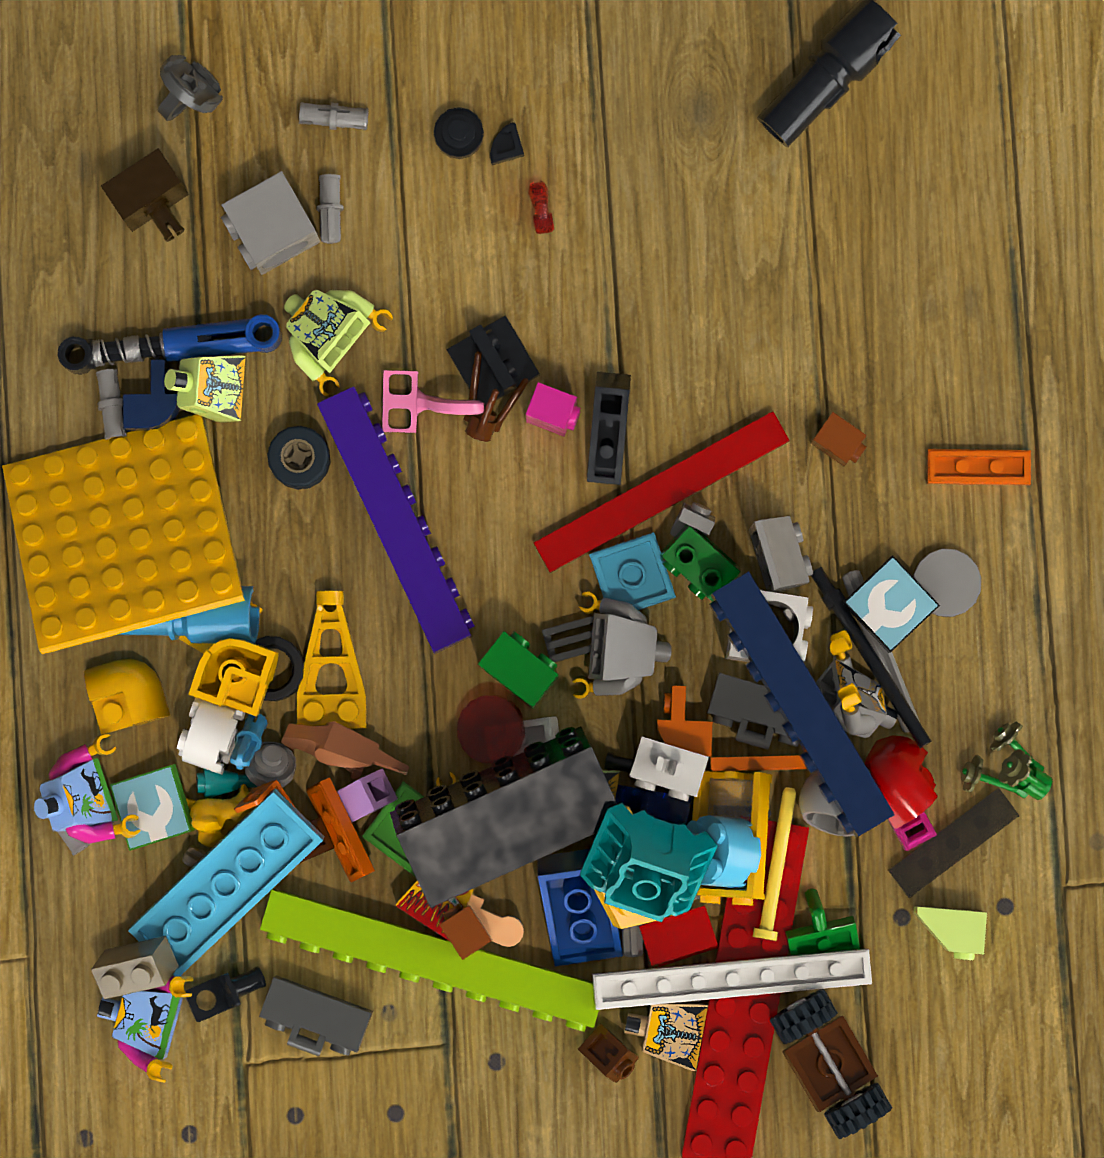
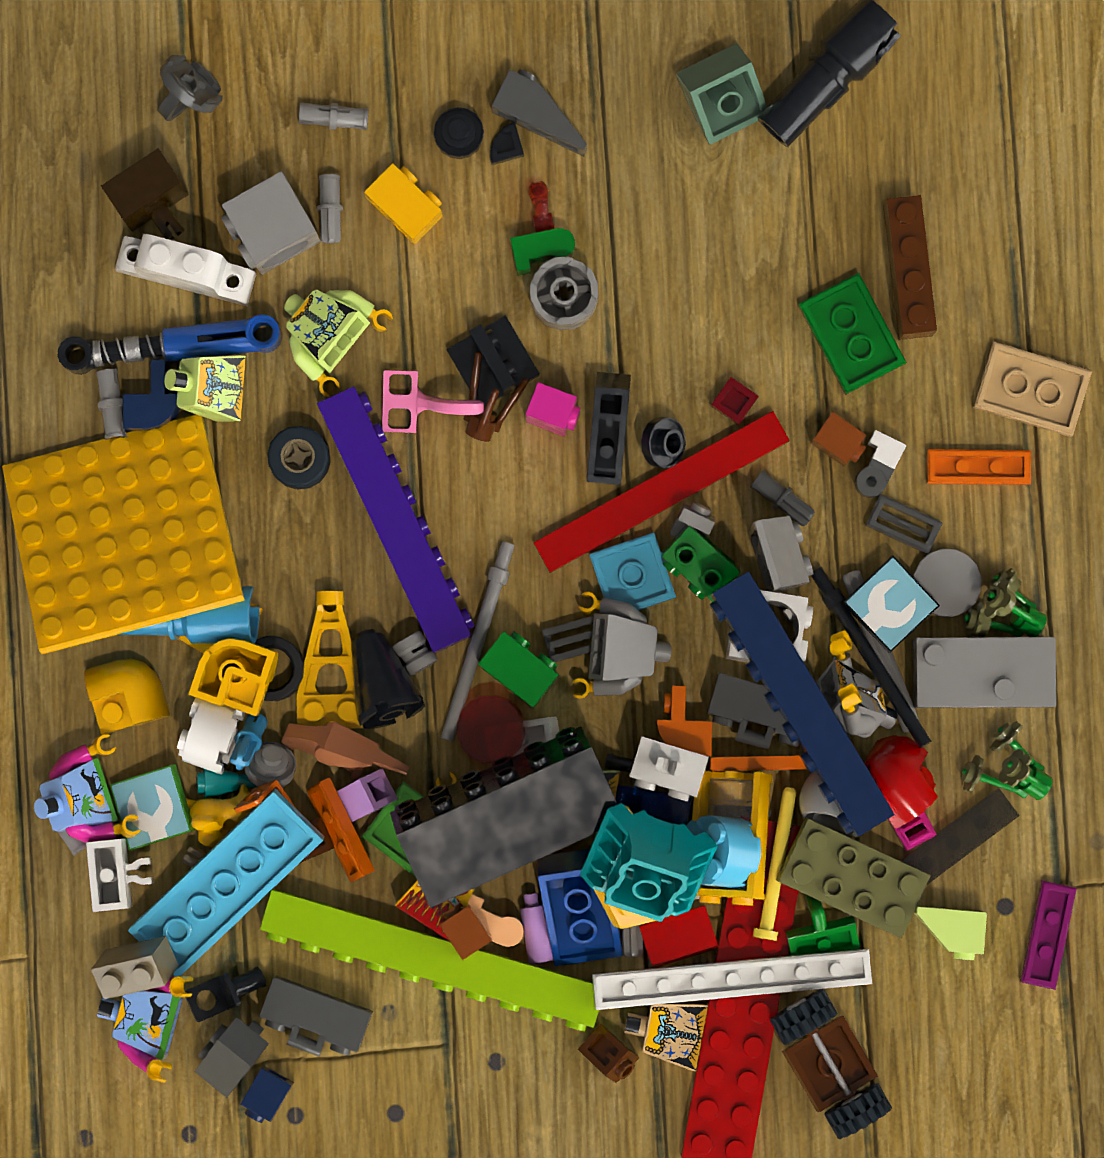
none -> white brick [86,838,154,912]
none -> white brick [115,234,256,307]
none -> dark grey brick [195,1017,269,1098]
none -> dark blue brick [240,1065,294,1123]
none -> black cone [351,629,425,729]
none -> yellow brick [364,163,443,245]
none -> light grey wheel [392,630,438,677]
none -> light grey bar [440,541,515,742]
none -> dark grey slope [492,69,587,157]
none -> green leg [510,228,575,276]
none -> lavender cylinder [520,893,553,964]
none -> light grey brick [530,257,598,330]
none -> black plate [641,417,686,468]
none -> sand green slope [676,43,767,145]
none -> dark red plate [711,377,759,426]
none -> dark grey axle [750,470,815,526]
none -> olive plate [776,817,931,938]
none -> green tile [798,273,907,395]
none -> leg [854,430,906,498]
none -> dark grey tile [865,494,943,554]
none -> reddish brown brick [883,195,937,340]
none -> light grey brick [912,637,1056,708]
none -> plant [964,568,1047,638]
none -> tan tile [973,342,1092,437]
none -> magenta tile [1020,880,1077,990]

